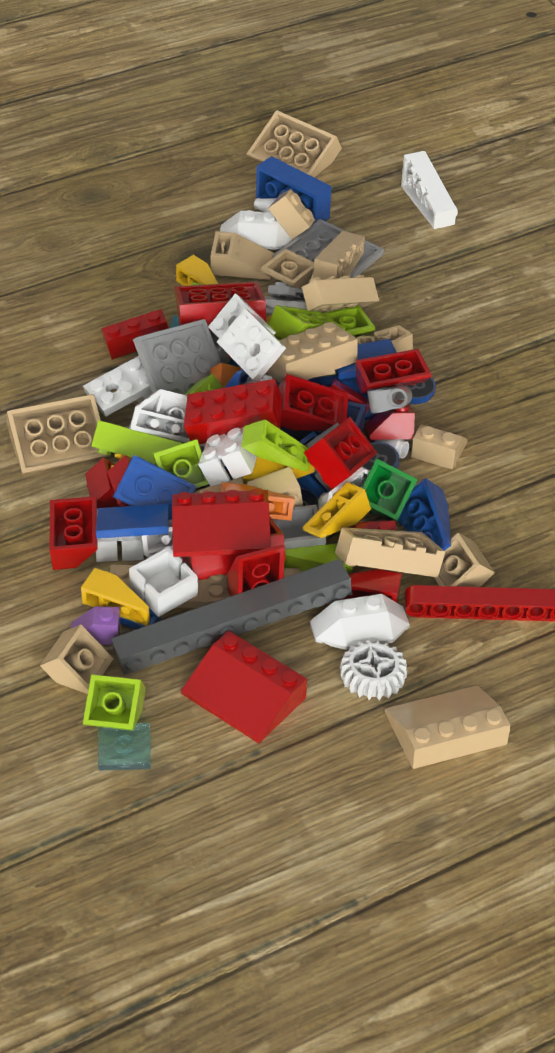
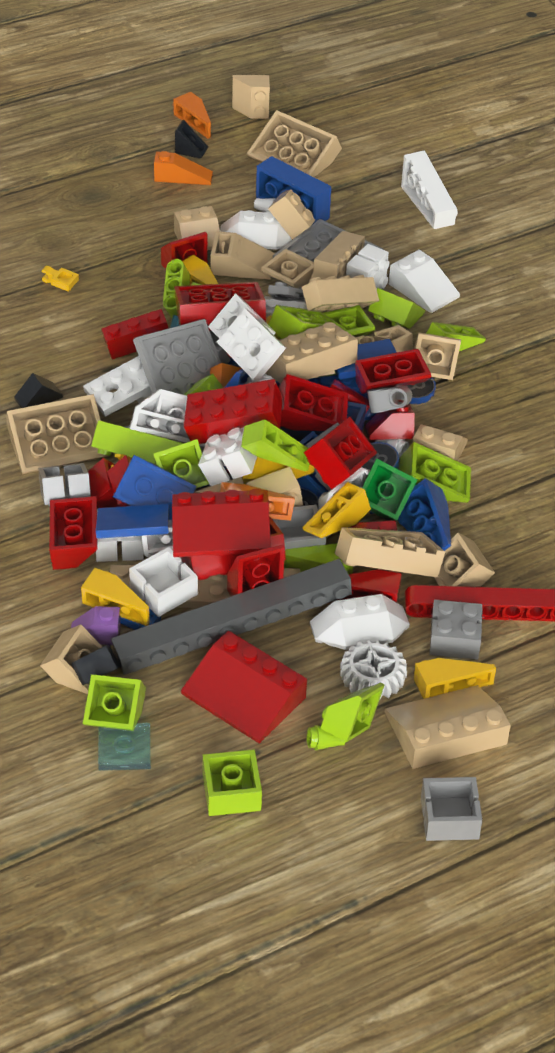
none -> black slope [14,373,63,408]
none -> piece [38,463,91,507]
none -> yellow plate [42,266,79,292]
none -> black slope [71,645,120,686]
none -> orange slope [154,151,213,185]
none -> red slope [161,232,208,270]
none -> lime beam [163,259,190,318]
none -> orange slope [173,92,211,139]
none -> tan slope [174,206,220,250]
none -> black slope [175,120,208,159]
none -> lime brick [202,749,262,816]
none -> tan slope [232,75,270,119]
none -> lime cone [307,725,346,751]
none -> lime slope [321,682,385,742]
none -> white piece [346,244,389,290]
none -> lime slope [368,288,425,329]
none -> white slope [389,250,460,313]
none -> lime slope [399,442,471,503]
none -> tan slope [414,333,461,380]
none -> yellow slope [414,658,496,699]
none -> light grey piece [421,777,482,841]
none -> lime slope [426,322,486,352]
none -> light grey piece [429,600,482,660]

